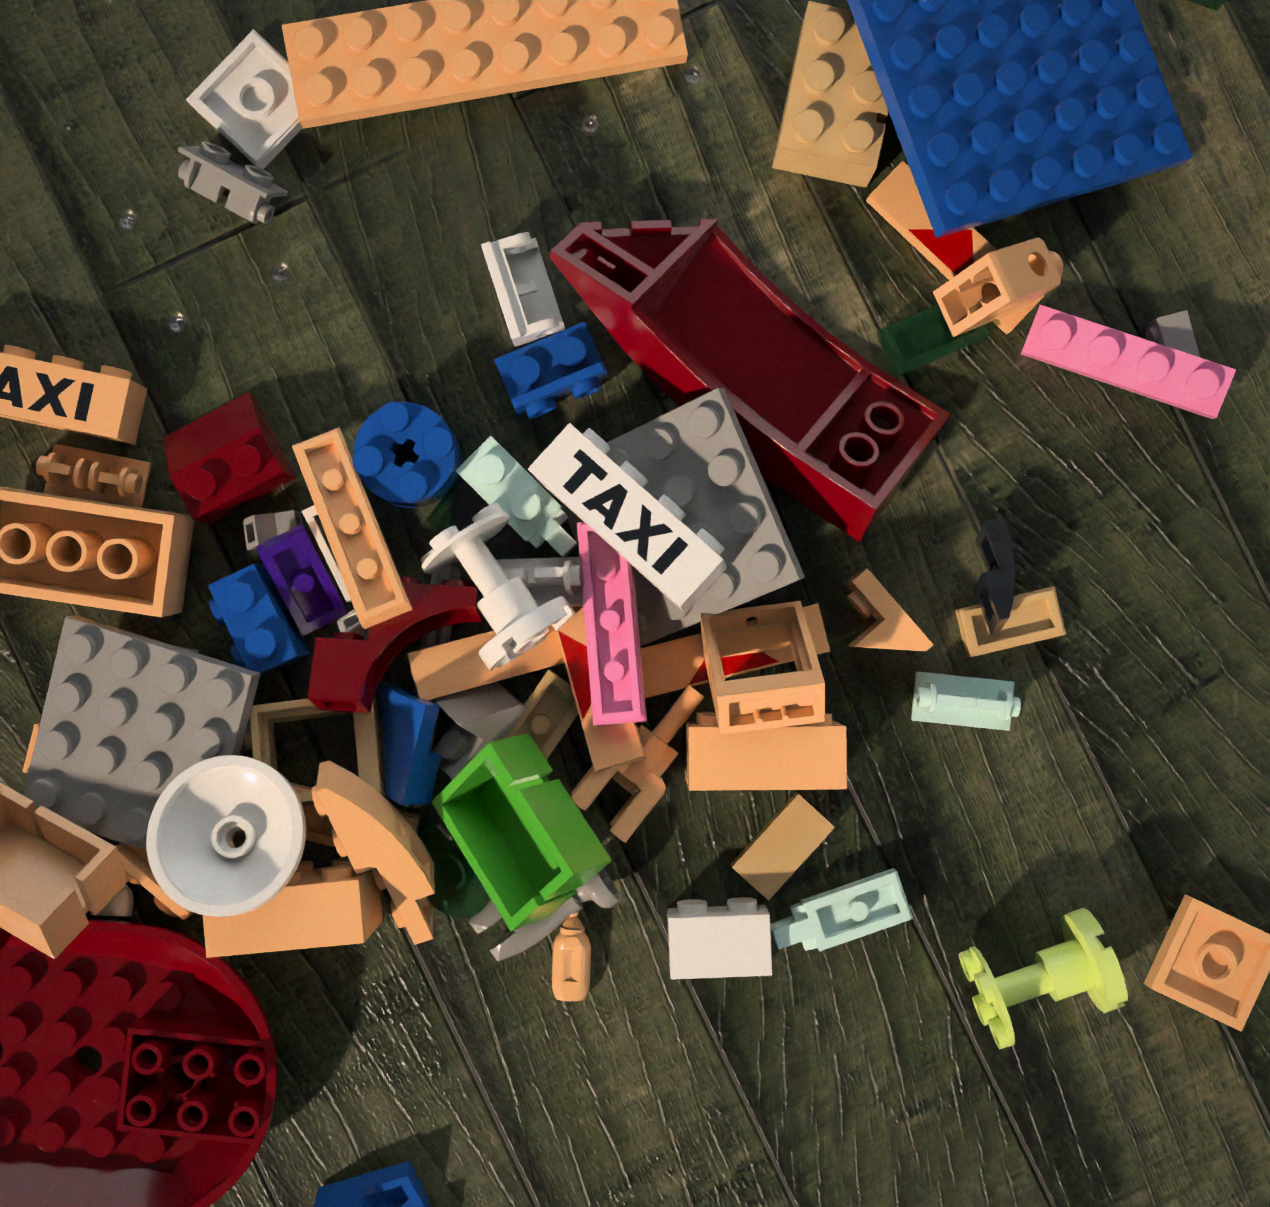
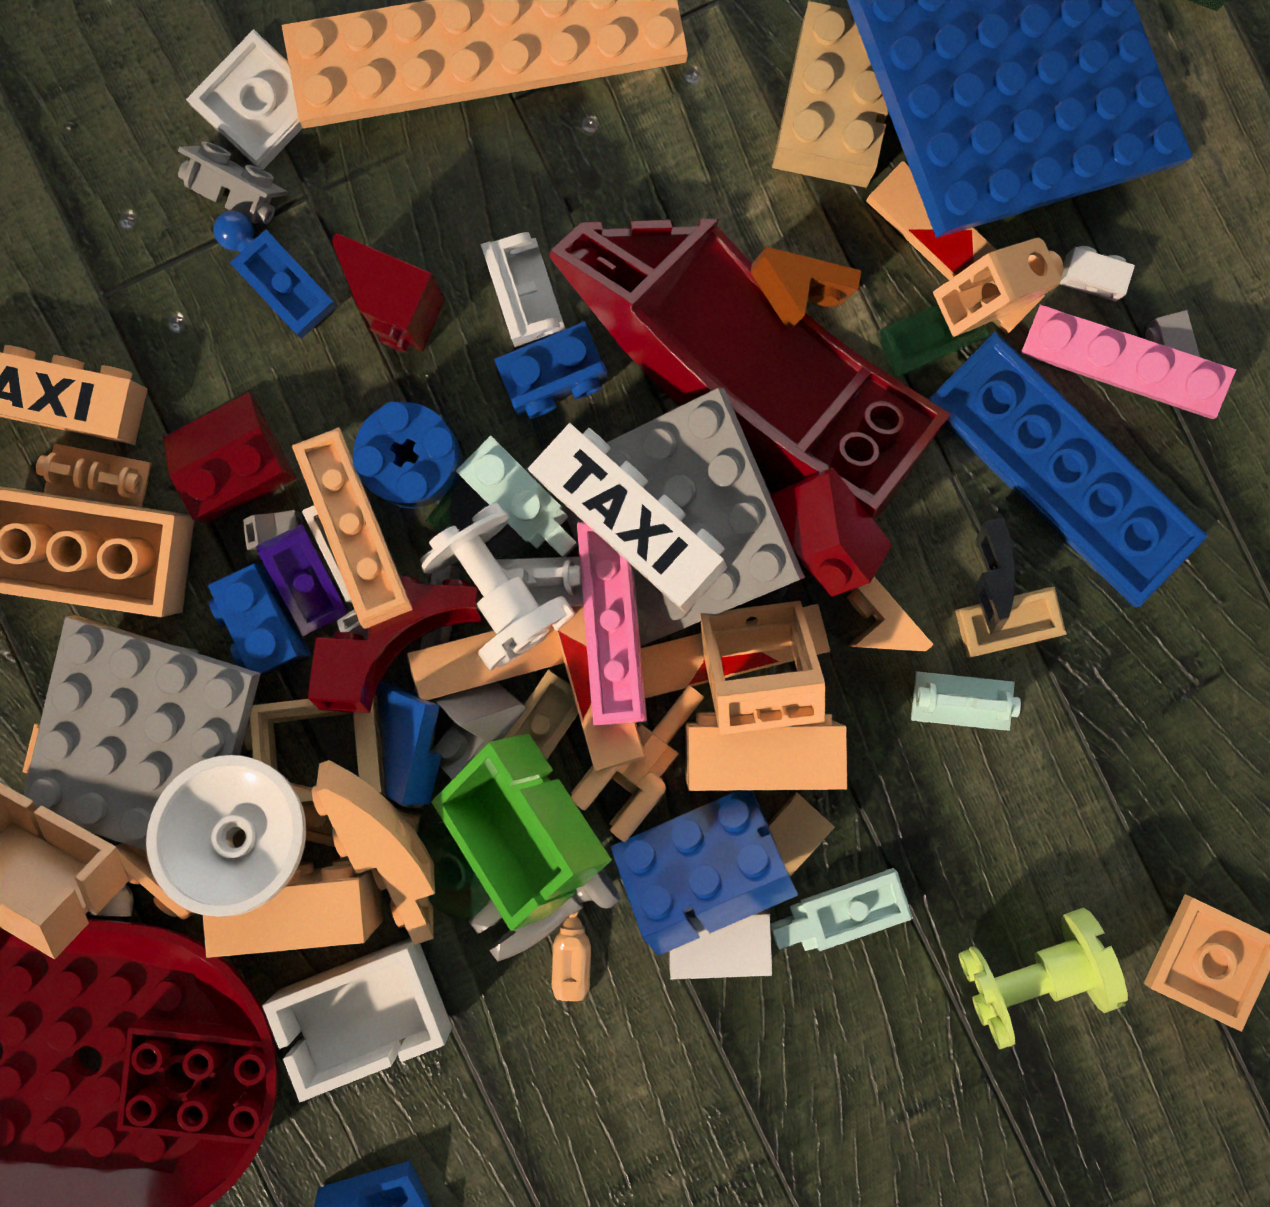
none -> blue plate [213,210,337,339]
none -> white piece [262,937,452,1102]
none -> dark red slope [332,233,446,353]
none -> blue piece [610,790,798,956]
none -> dark orange slope [751,246,861,329]
none -> dark red slope [770,467,892,597]
none -> blue tile [928,331,1208,607]
none -> white piece [1060,246,1135,302]

